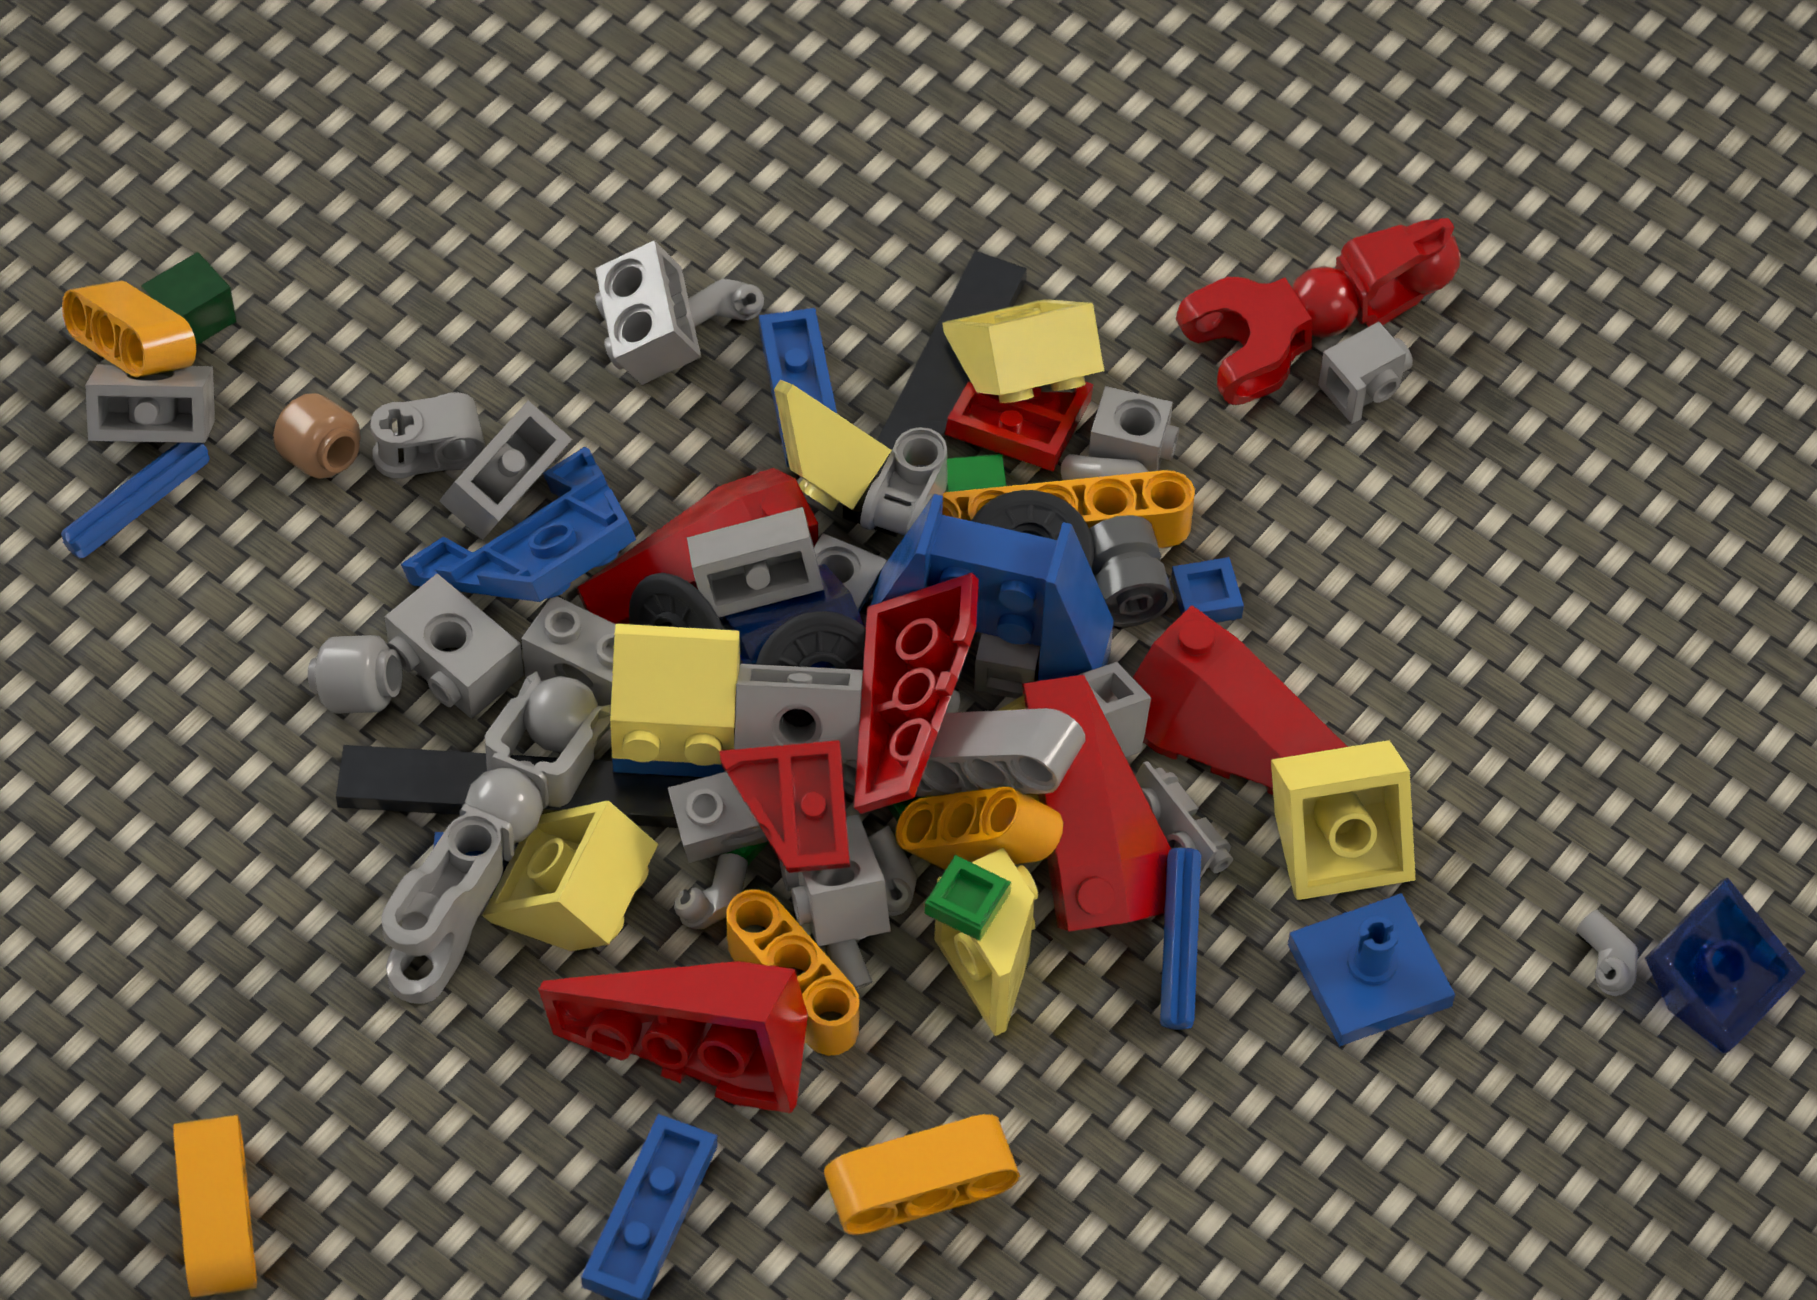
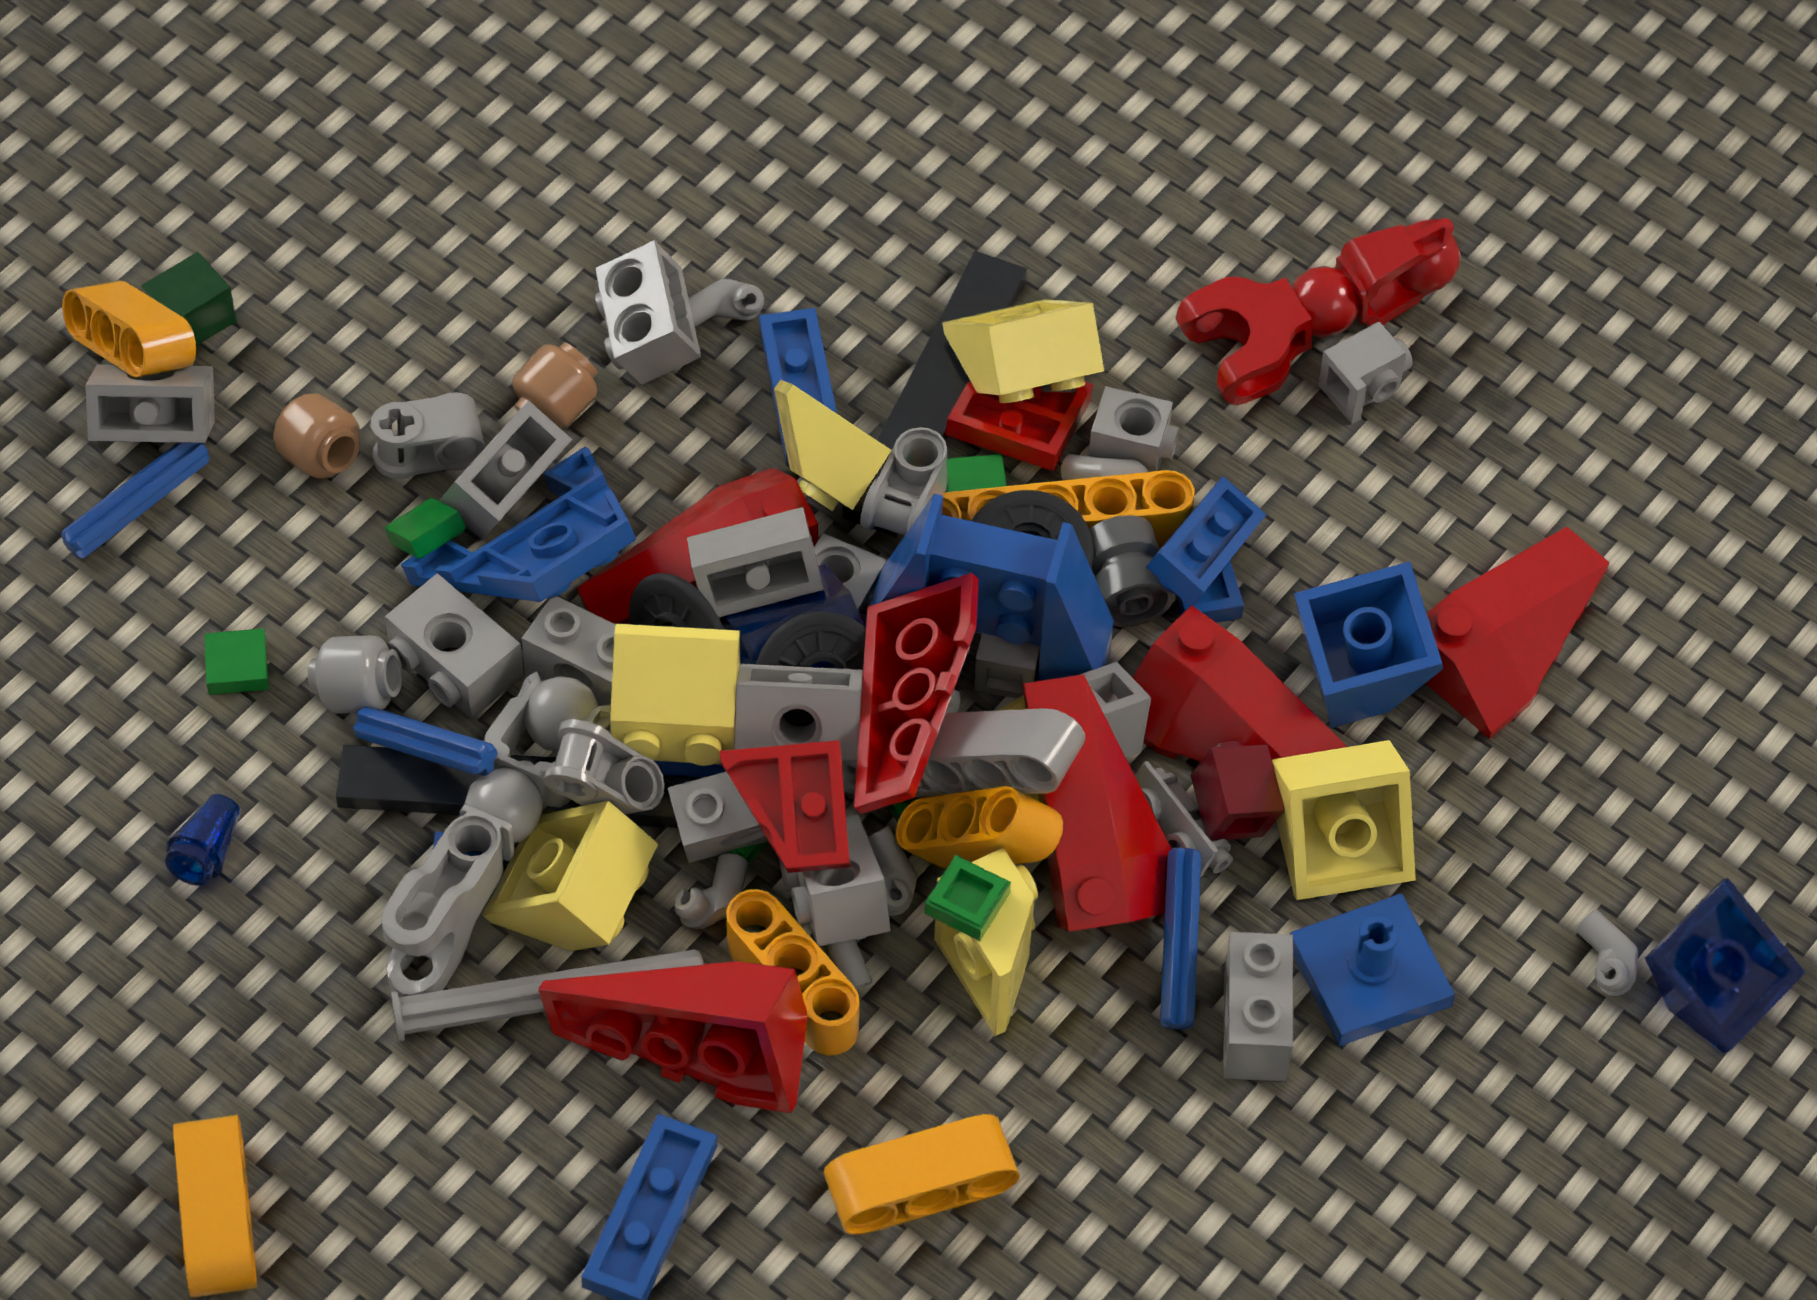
none -> clear blue cone [165,794,241,886]
none -> green tile [204,628,269,695]
none -> blue axle [353,707,498,776]
none -> green tile [384,497,466,559]
none -> light grey axle [391,949,704,1042]
none -> medium nougat head [512,342,598,428]
none -> light grey piece [543,719,664,815]
none -> blue plate [1146,476,1267,607]
none -> dark red brick [1190,741,1285,841]
none -> light grey brick [1223,932,1293,1081]
none -> blue slope [1294,561,1443,728]
none -> red wedge [1426,527,1610,739]

